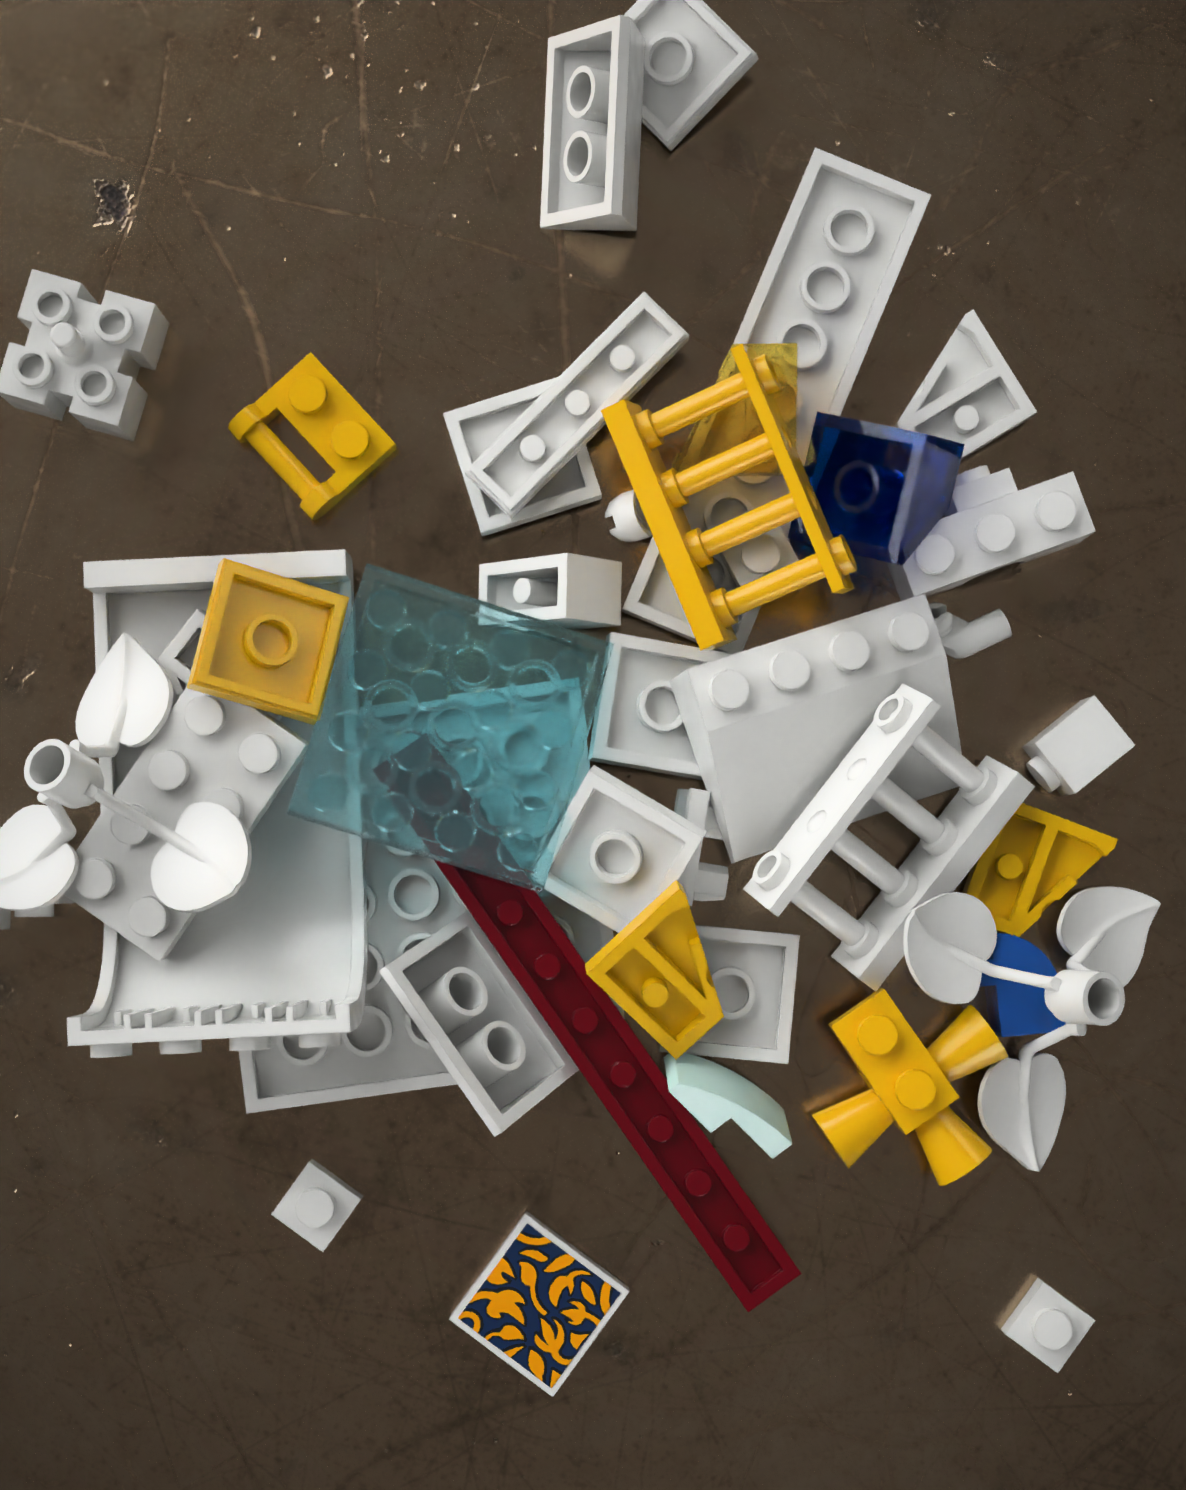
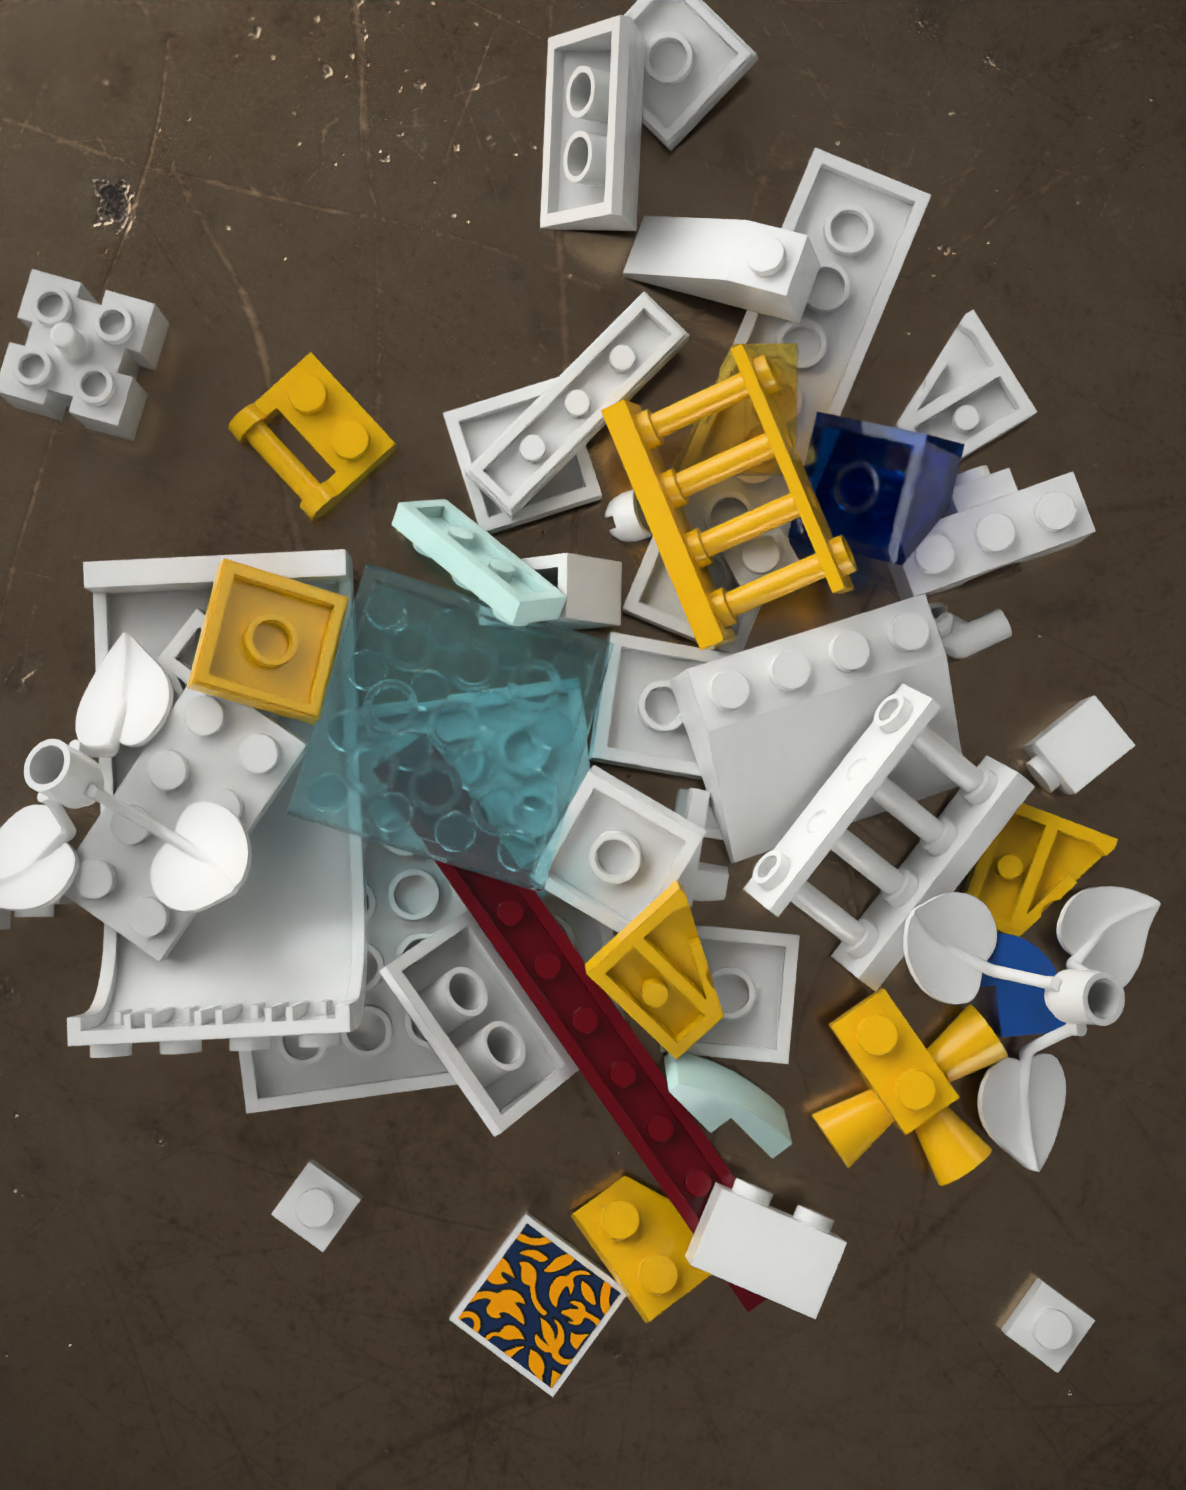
none -> light aqua plate [392,499,567,626]
none -> yellow wing [571,1175,712,1323]
none -> white slope [623,216,820,323]
none -> white brick [685,1178,847,1319]

